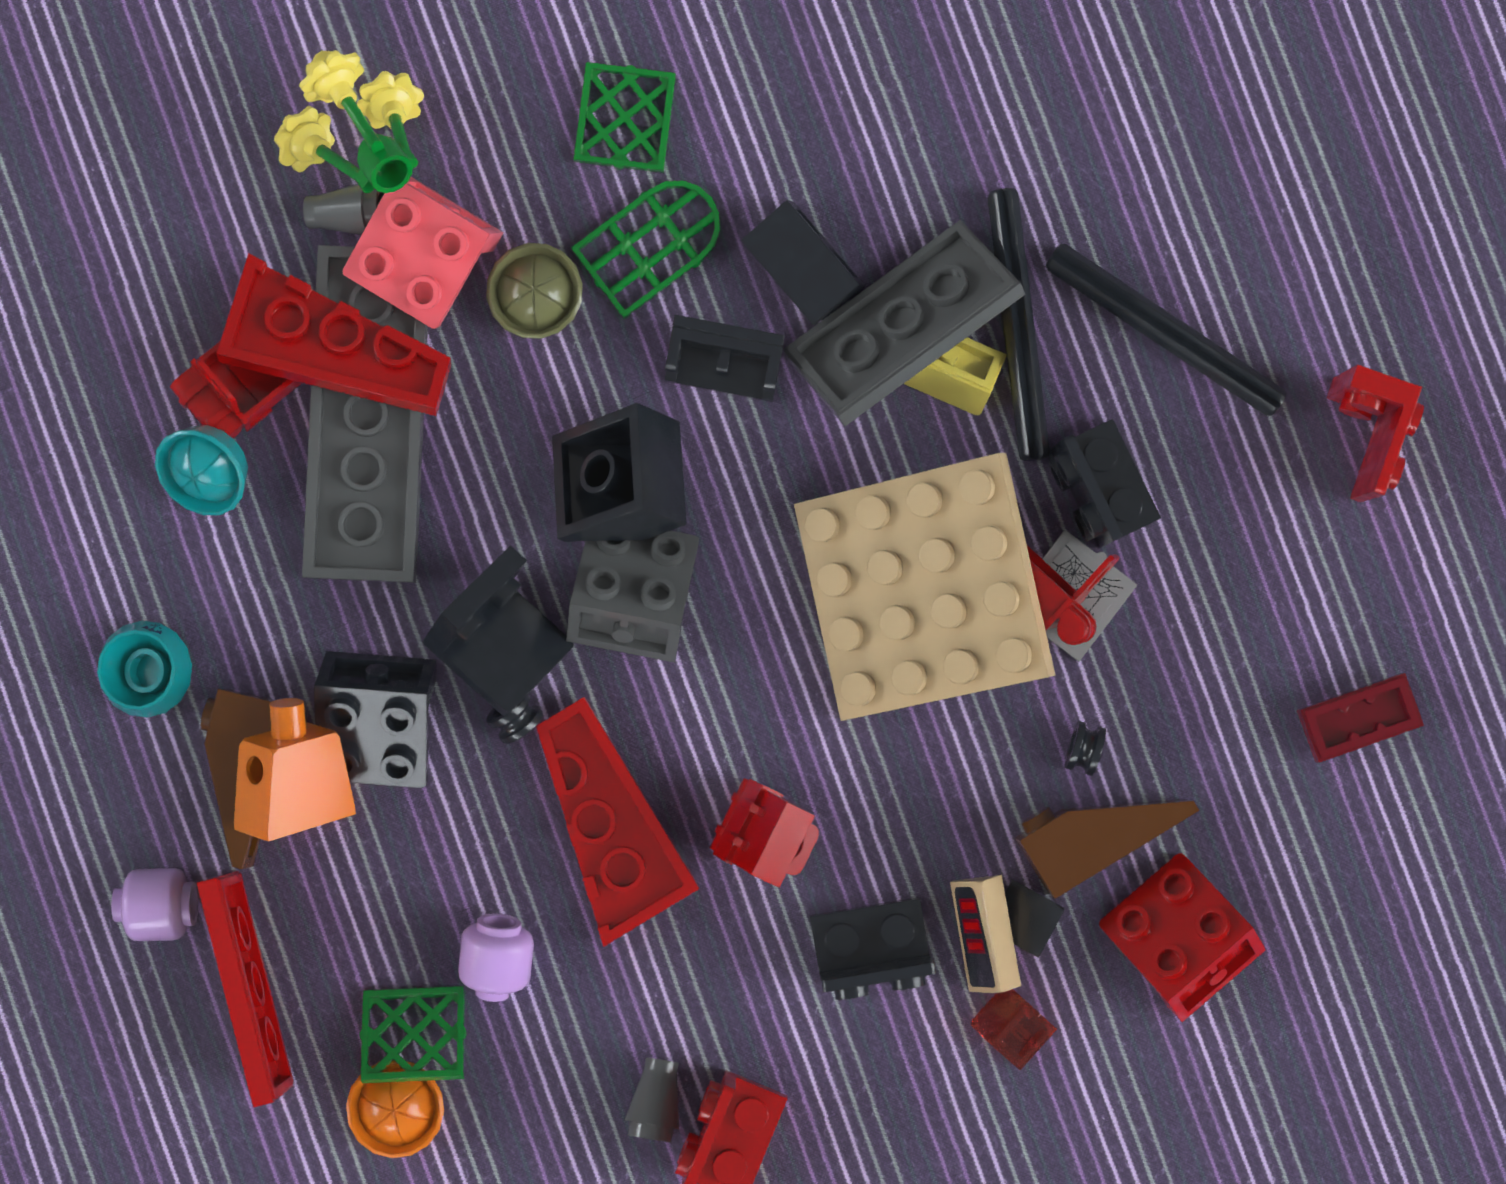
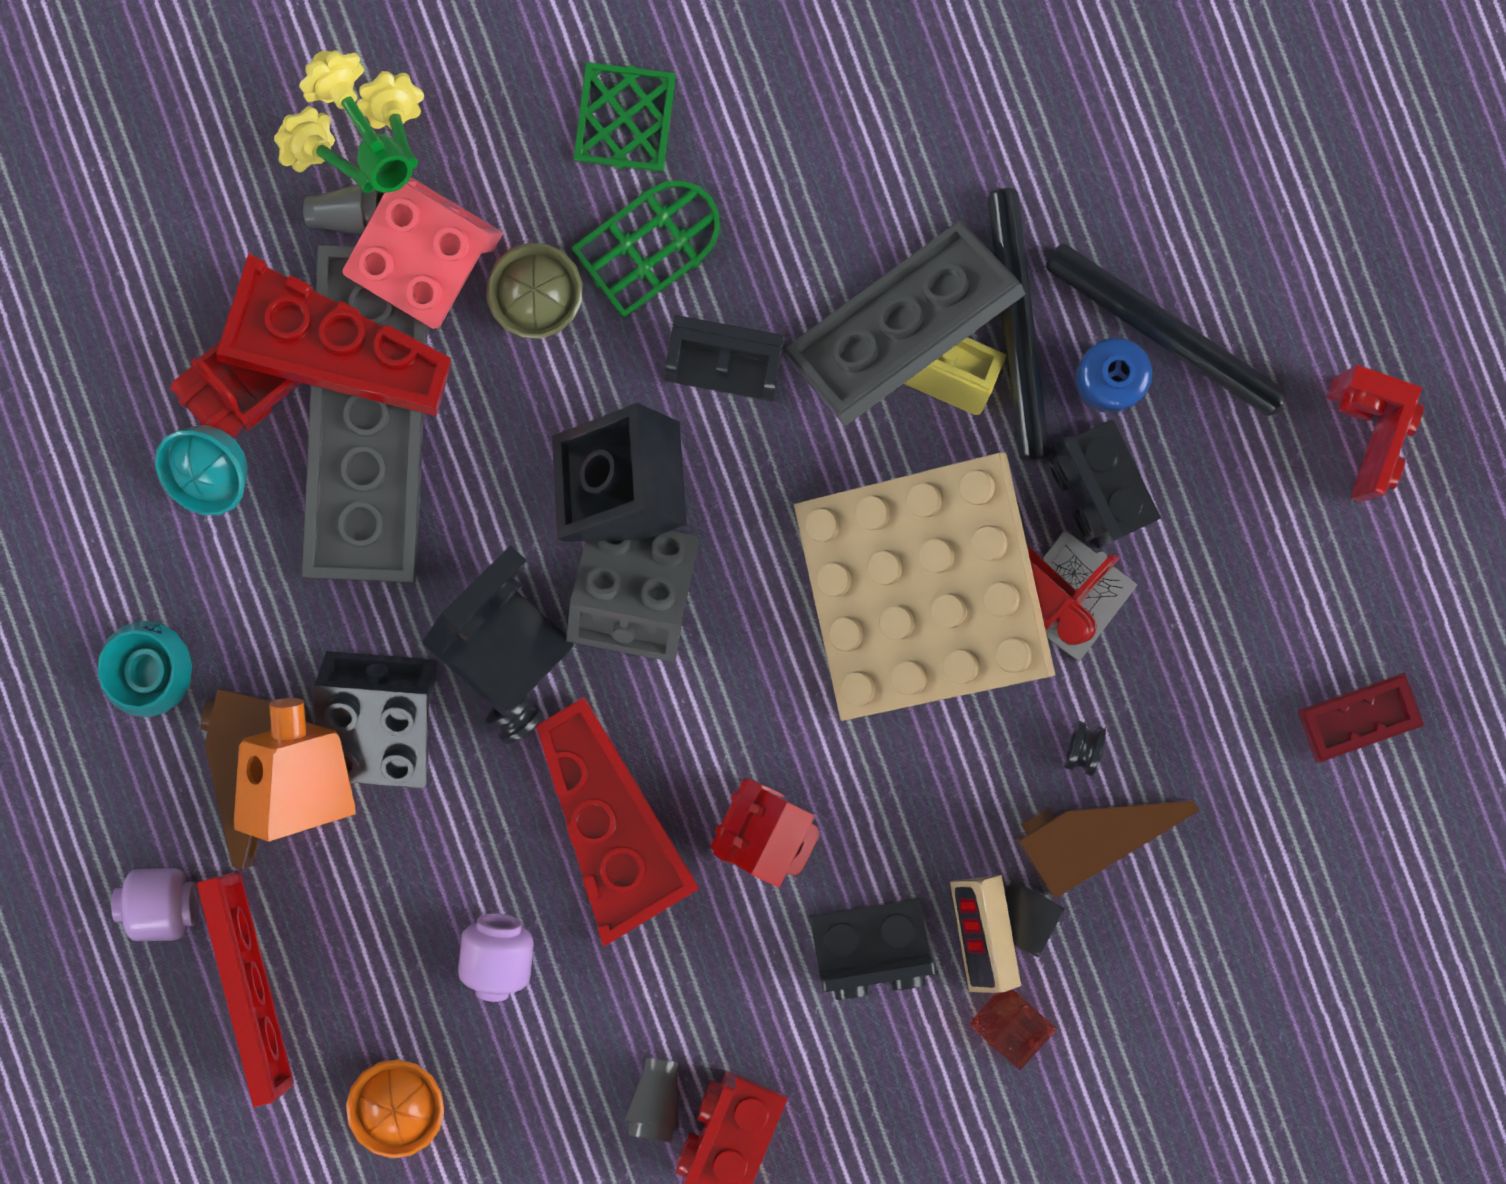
green window [359,986,467,1083] -> none
black hinge [741,200,865,325] -> none
red bracket [1099,853,1266,1022] -> none
none -> blue head [1076,338,1152,414]

